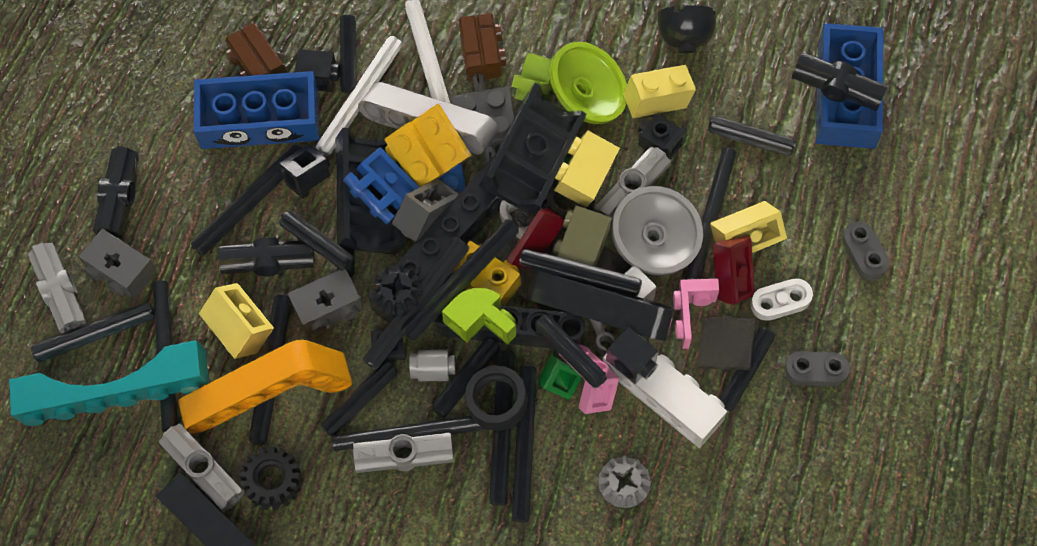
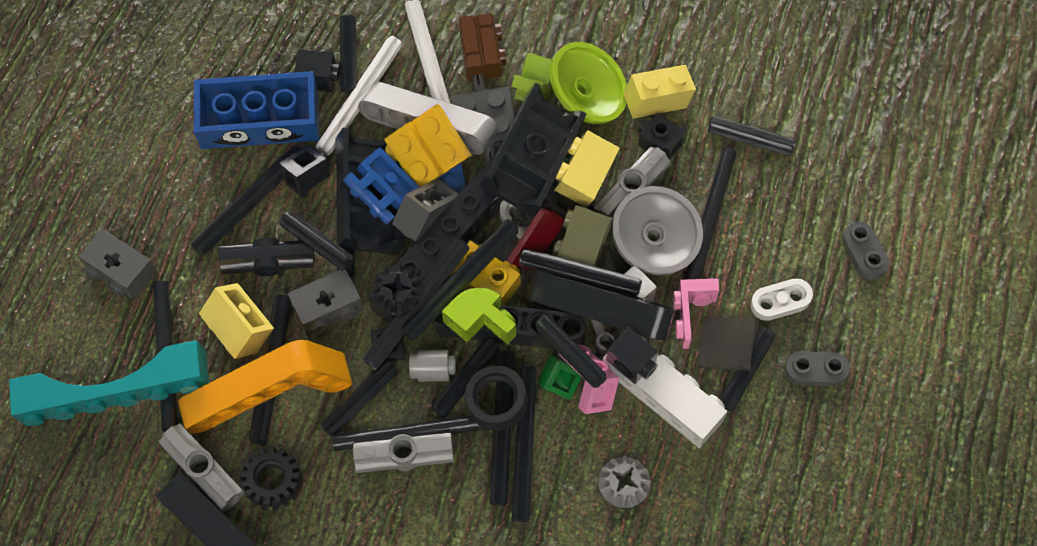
light grey piece [28,243,87,334] -> none
black axle [31,302,154,362] -> none
black piece [93,146,139,238] -> none
reddish brown brick [225,22,287,76] -> none
black cylinder [658,5,716,54] -> none
light yellow brick [710,201,787,253] -> none
dark red slope [713,237,755,305] -> none
black piece [791,52,887,111] -> none
blue brick [815,23,883,149] -> none

